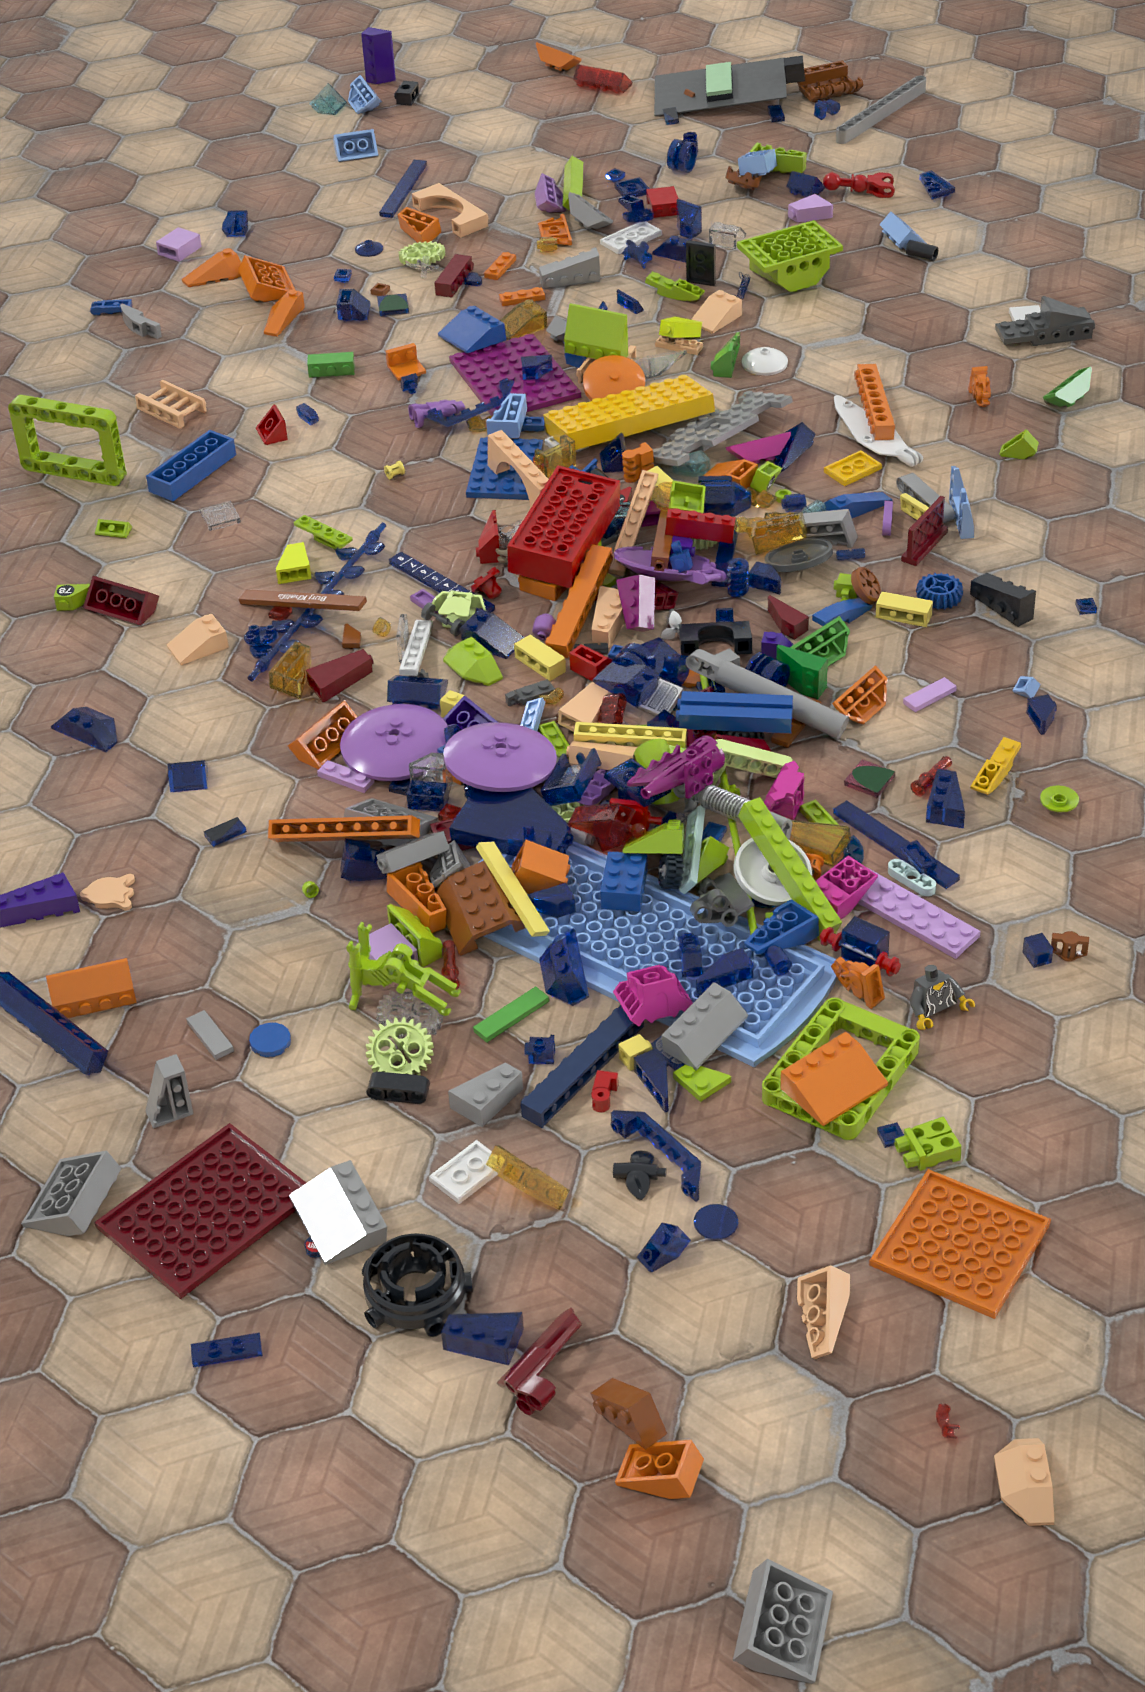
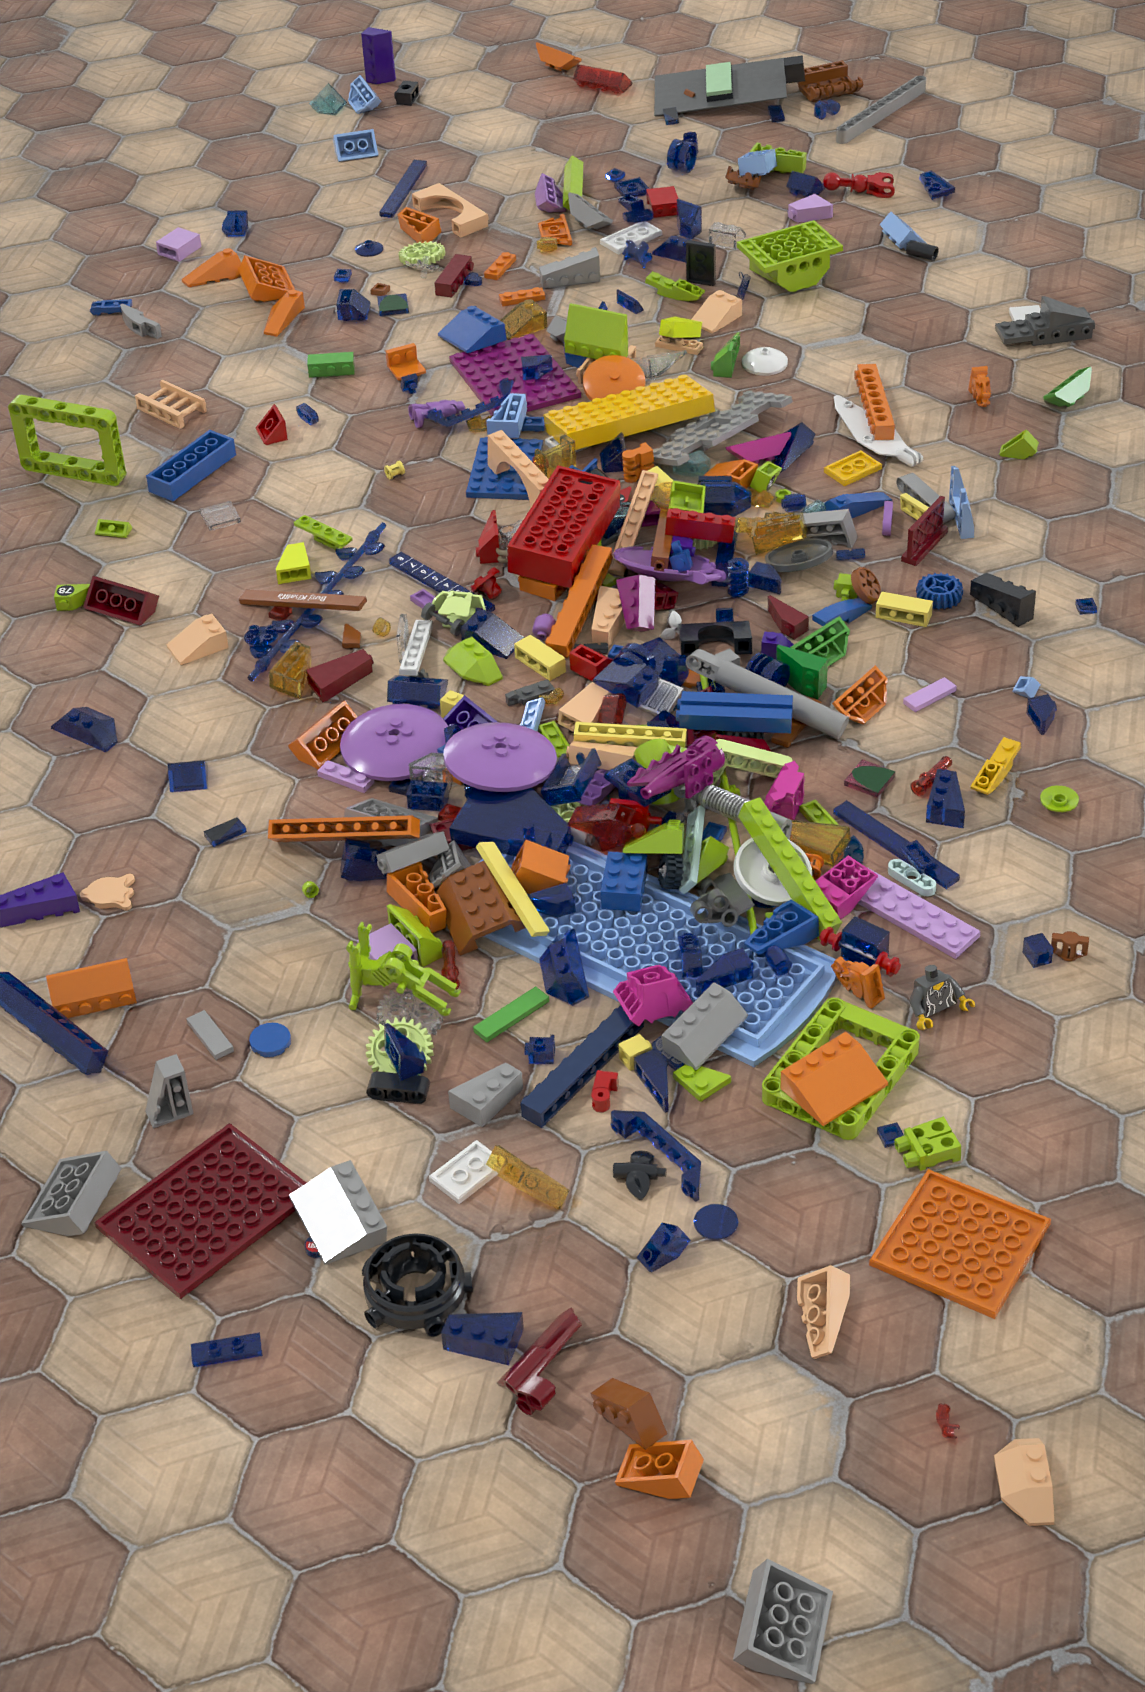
none -> clear blue slope [384,1023,426,1081]

